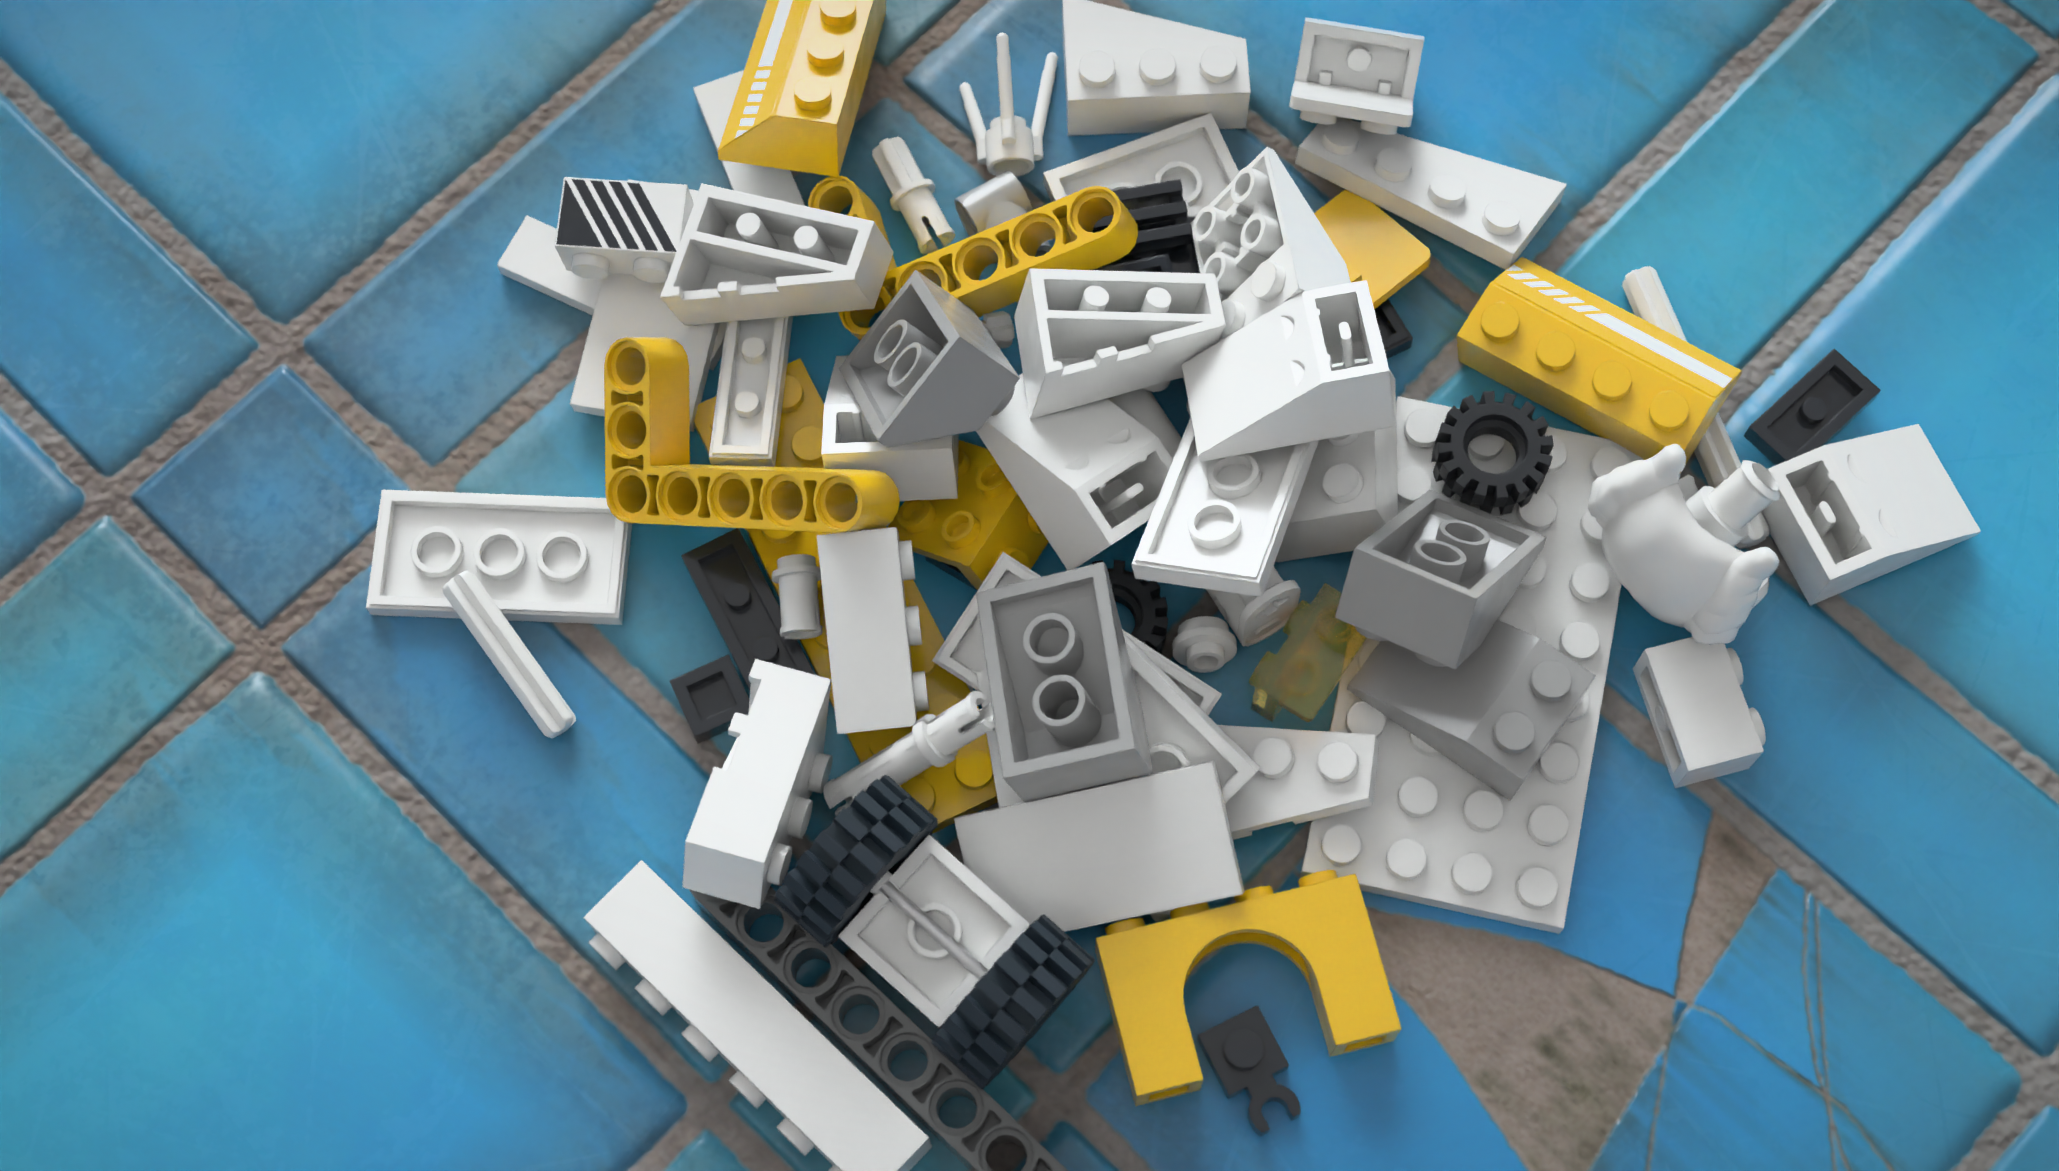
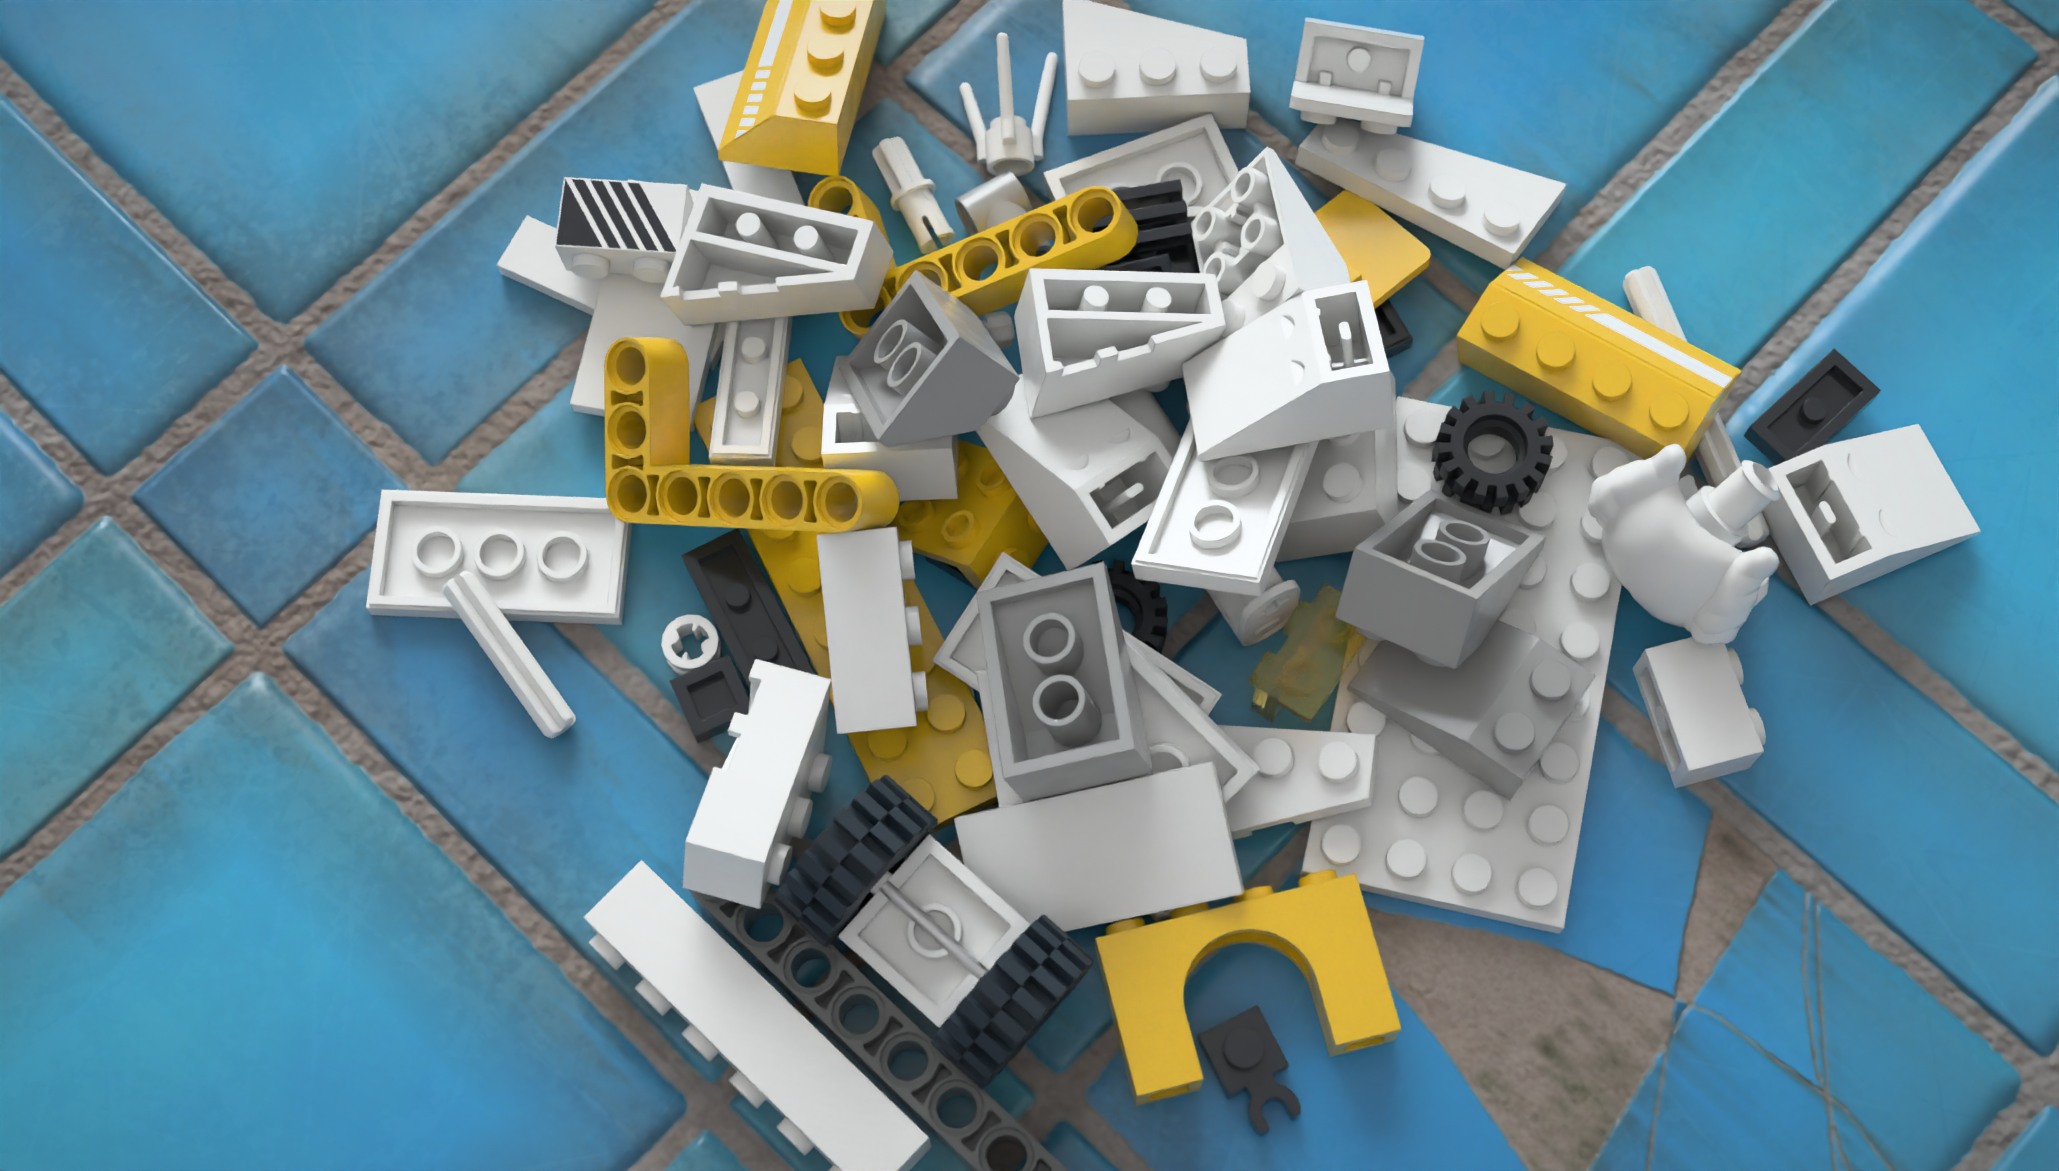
white pin [771,554,822,640] -> none
white pin [823,691,996,815] -> none
white plate [1172,616,1237,673] -> none
none -> white bush [661,614,722,675]

